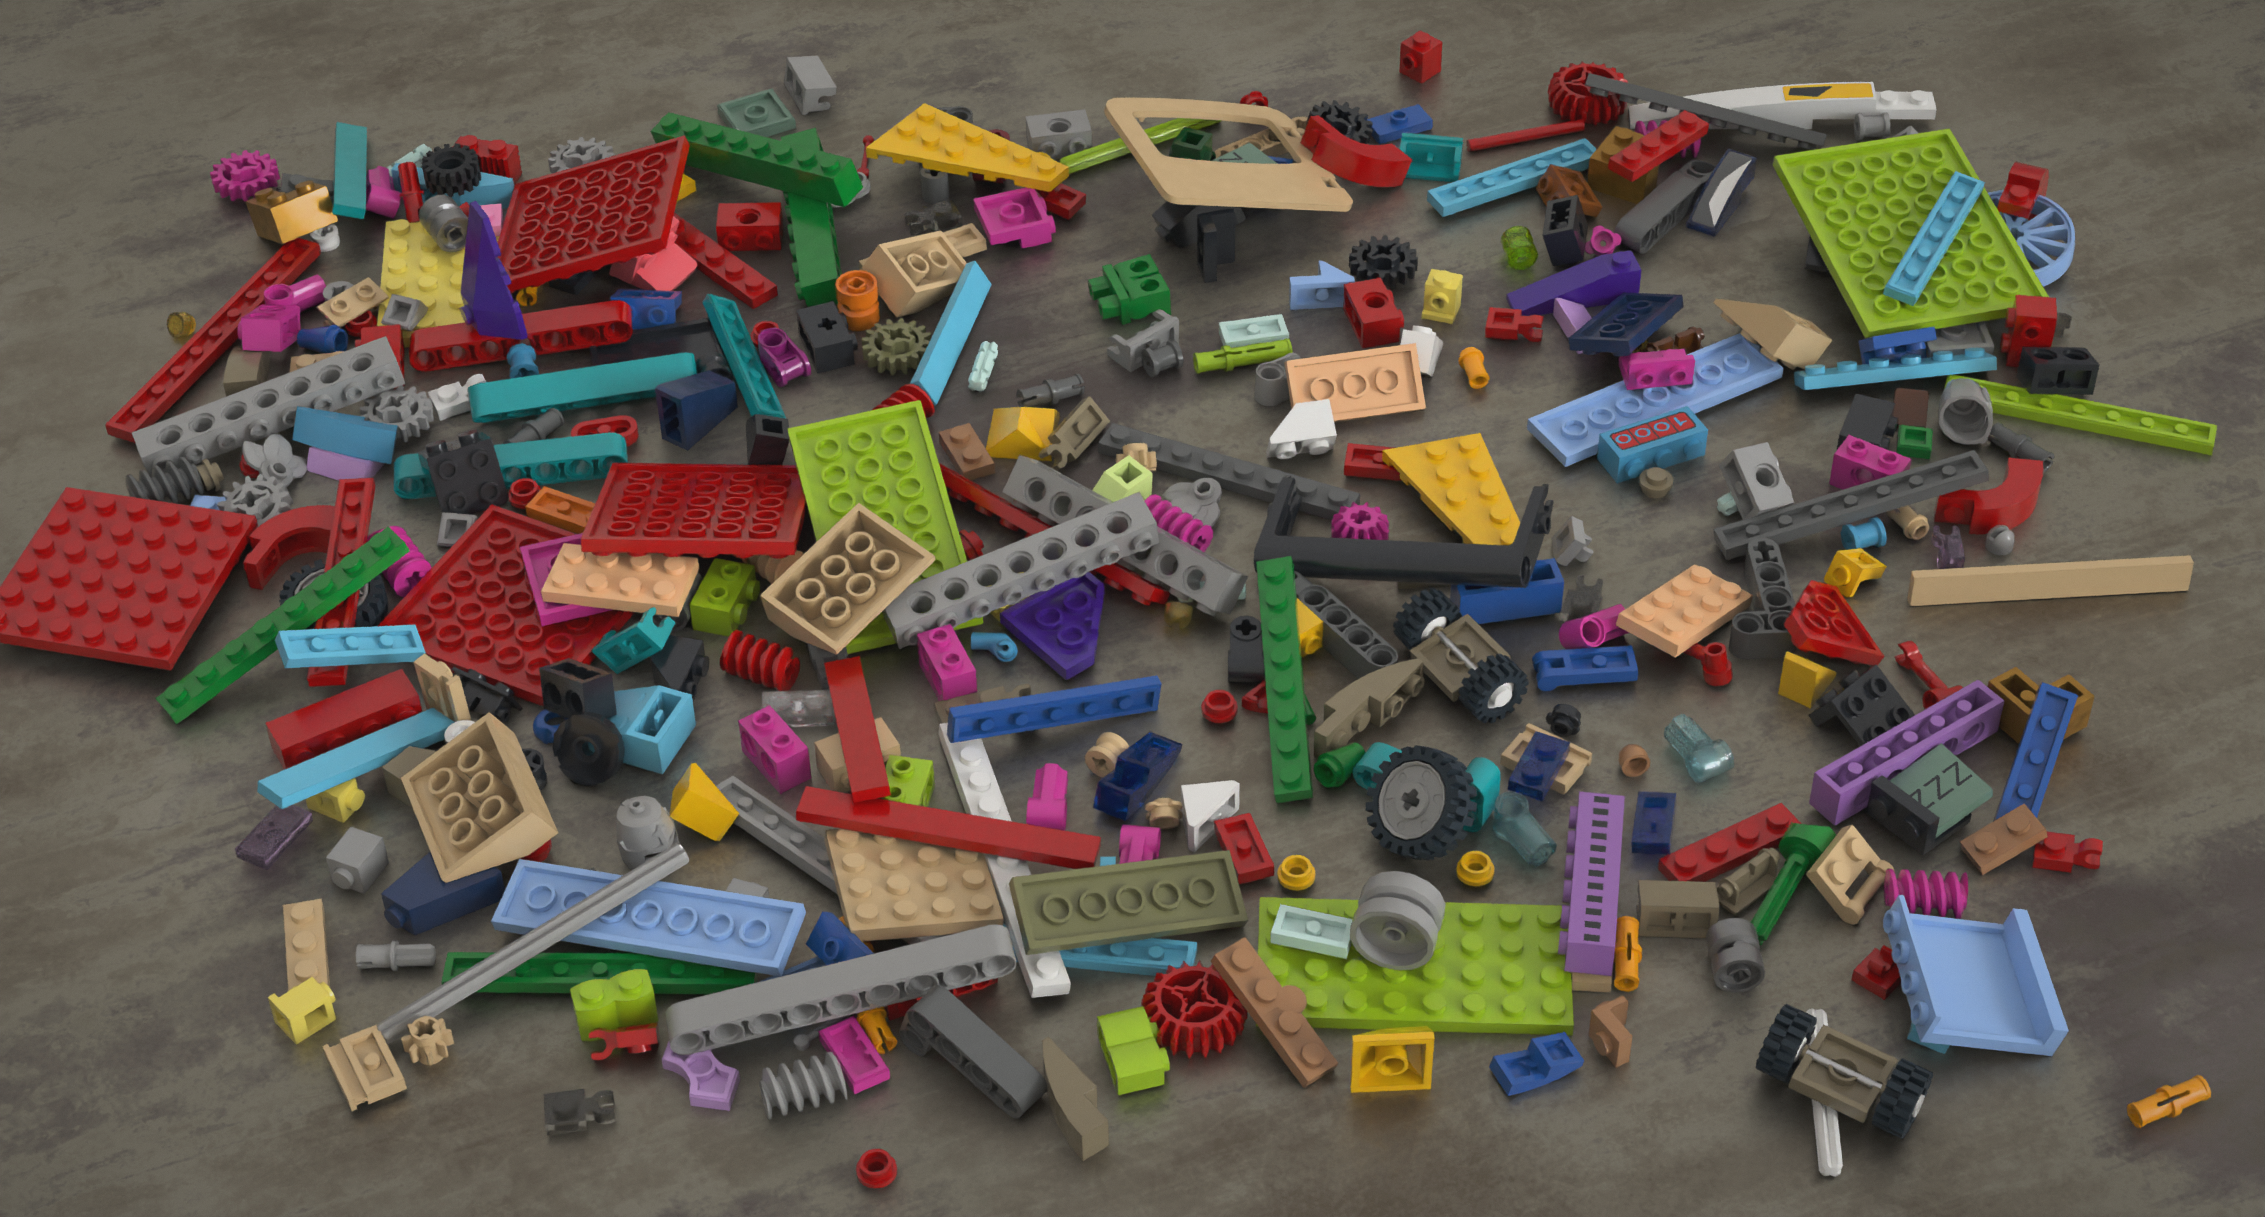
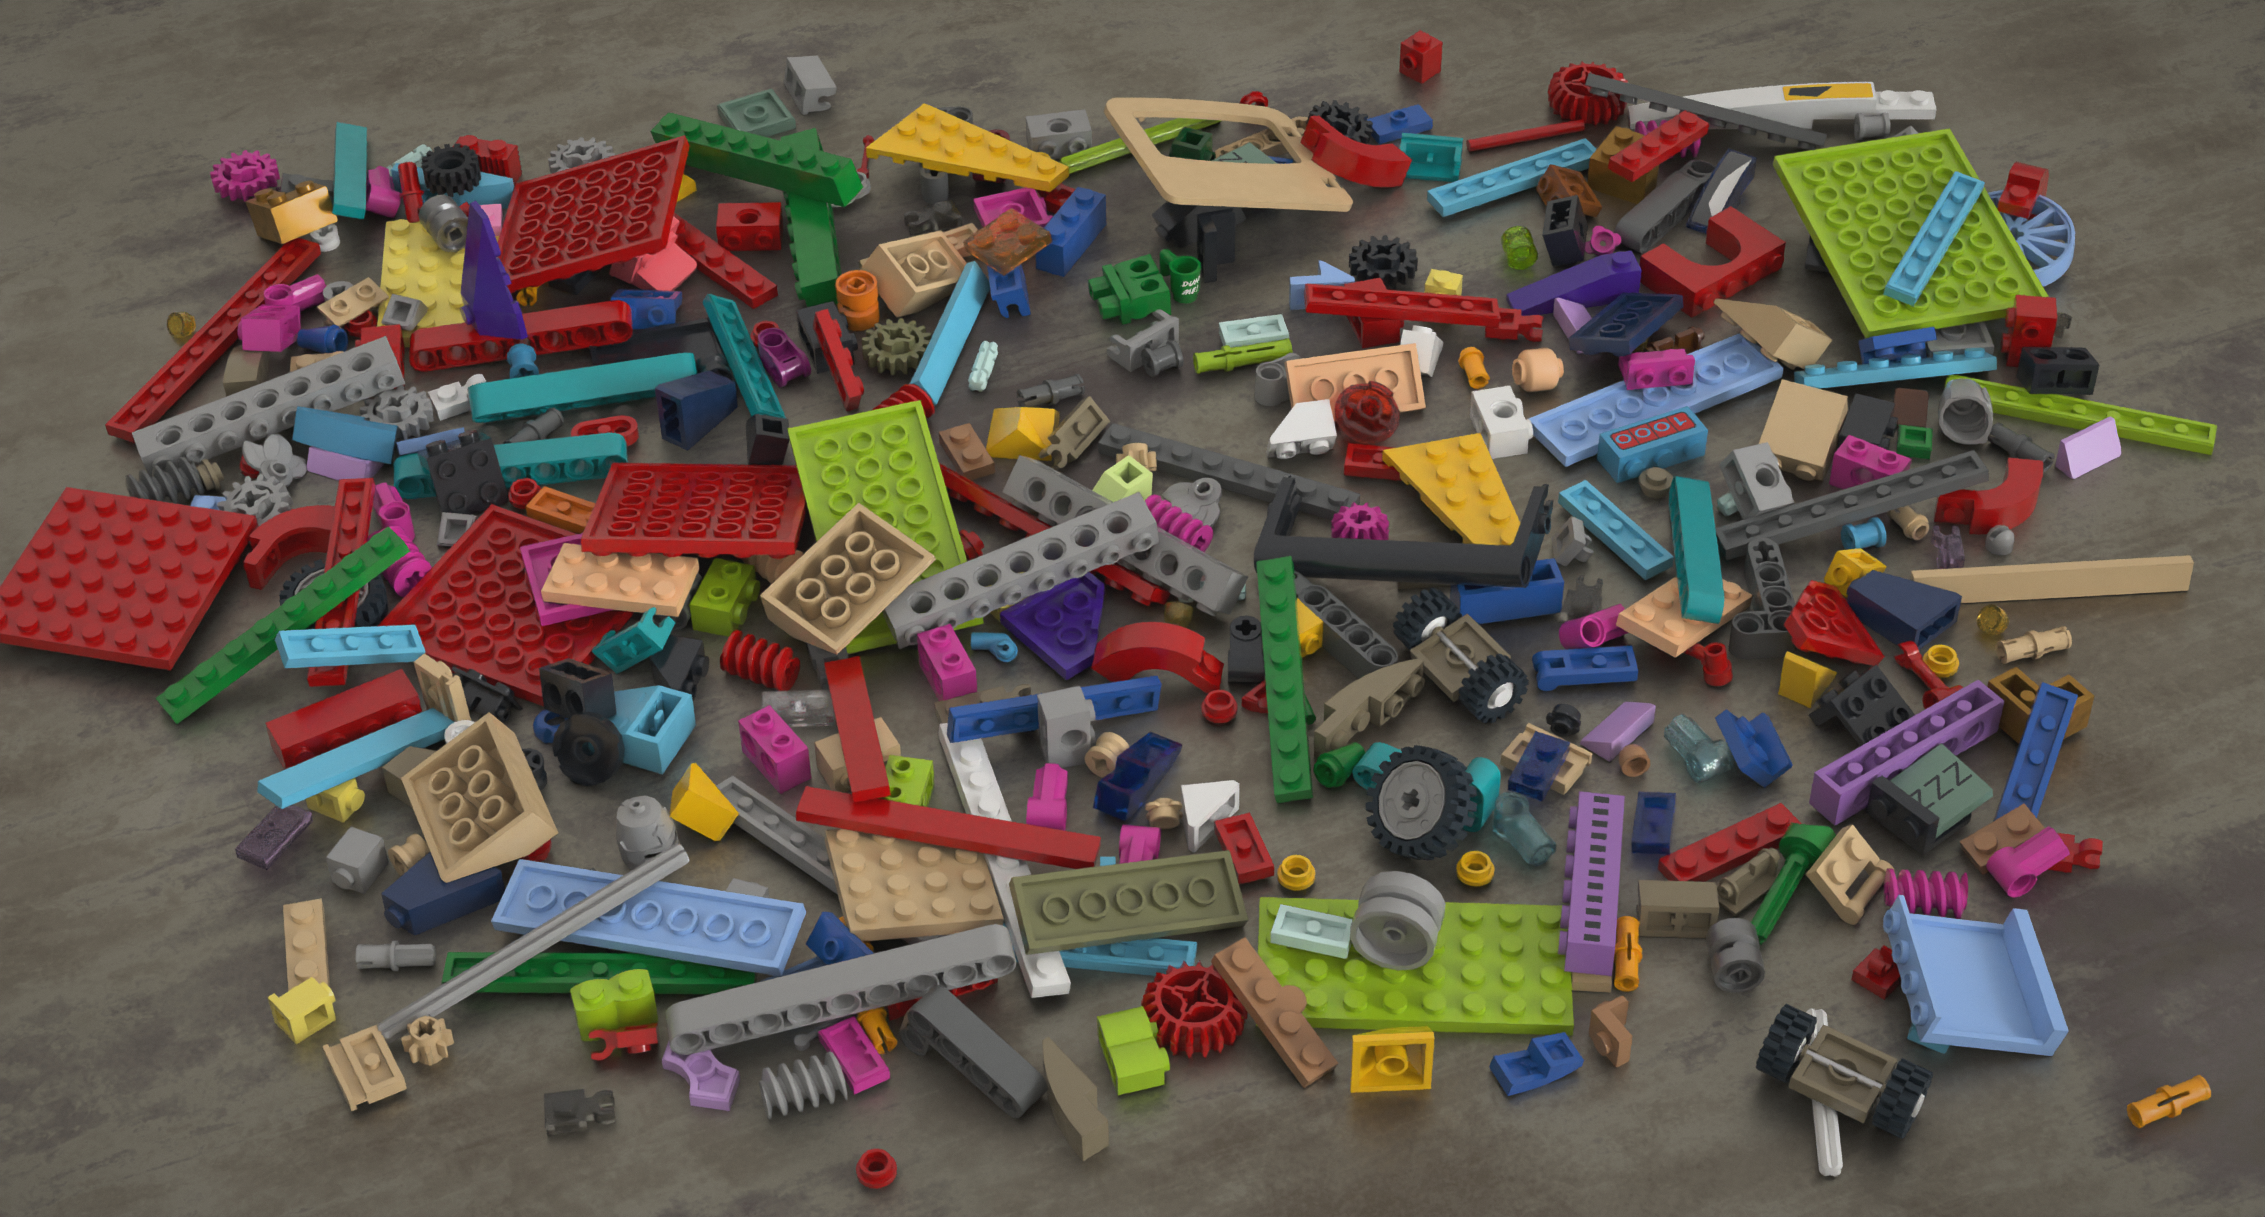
none -> dark pink piece [372,482,415,541]
none -> tan wheel [388,833,430,876]
none -> medium blue plate [395,427,465,456]
none -> red plate [813,309,864,412]
none -> clear orange plate [963,208,1053,276]
none -> blue hinge [986,249,1031,318]
none -> blue brick [1035,187,1107,277]
none -> light grey brick [1037,686,1096,768]
none -> red arch [1091,622,1224,694]
none -> green piece [1159,249,1201,304]
none -> red tile [1304,283,1500,327]
none -> clear red cone [1334,381,1400,445]
none -> white brick [1470,386,1533,459]
none -> light nougat head [1512,348,1564,392]
none -> medium azure plate [1558,480,1674,580]
none -> lavender slope [1580,702,1656,762]
none -> red arch [1639,206,1786,318]
none -> teal beam [1669,476,1724,624]
none -> blue bracket [1715,709,1793,788]
none -> tan slope [1759,379,1848,481]
none -> dark blue slope [1846,570,1962,650]
none -> yellow plate [1923,645,1959,678]
none -> clear yellow hinge [1977,604,2009,635]
none -> dark pink piece [1986,826,2070,898]
none -> tan pin [1996,626,2072,664]
none -> lavender slope [2055,416,2121,479]

